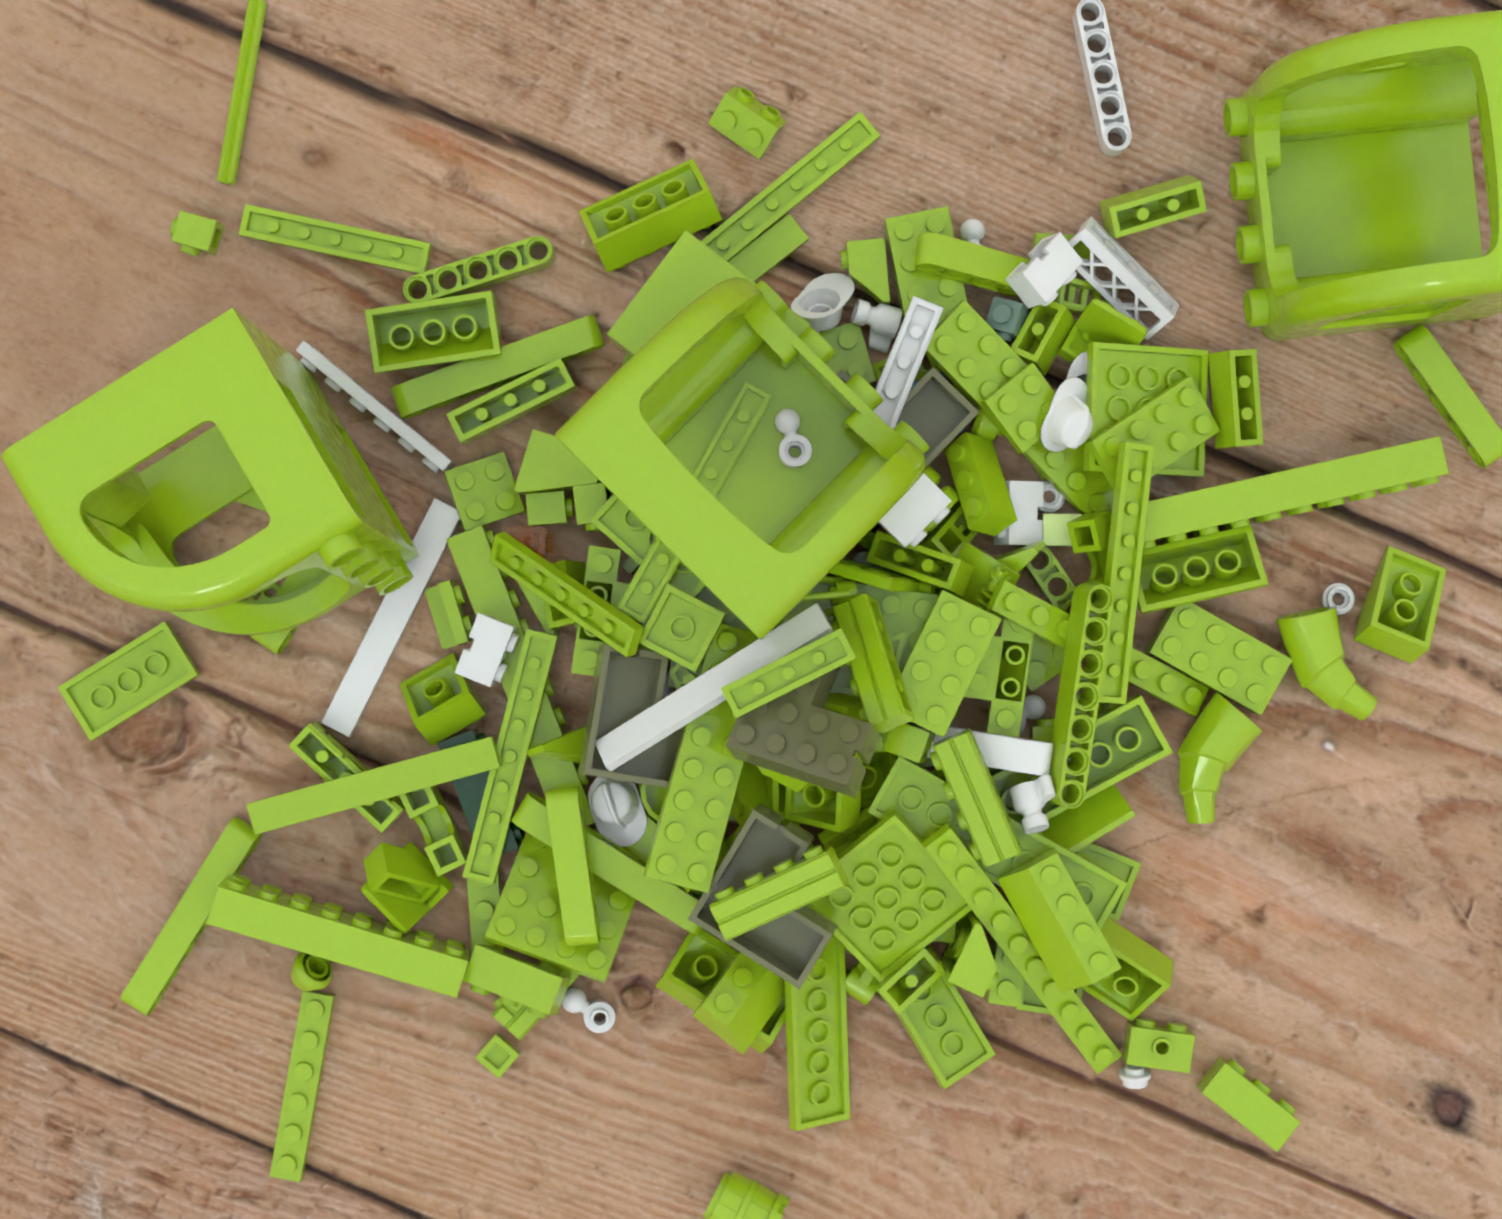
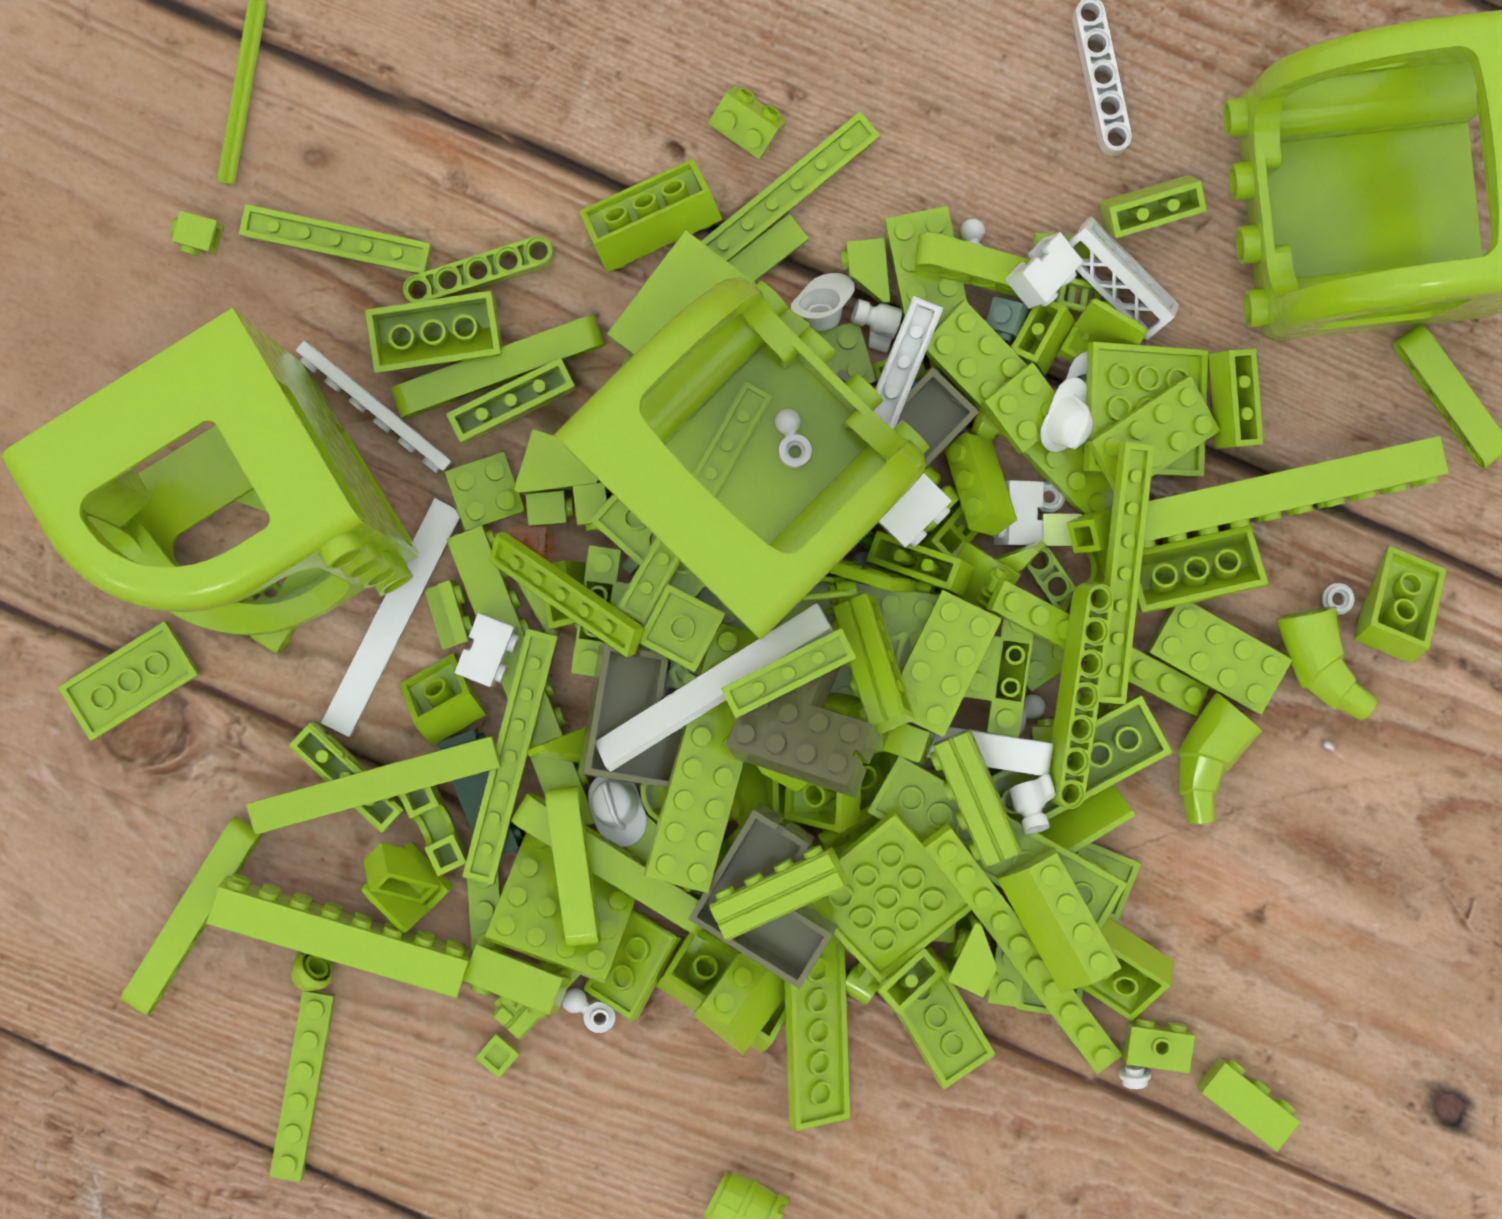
none -> lime tile [583,908,681,1022]

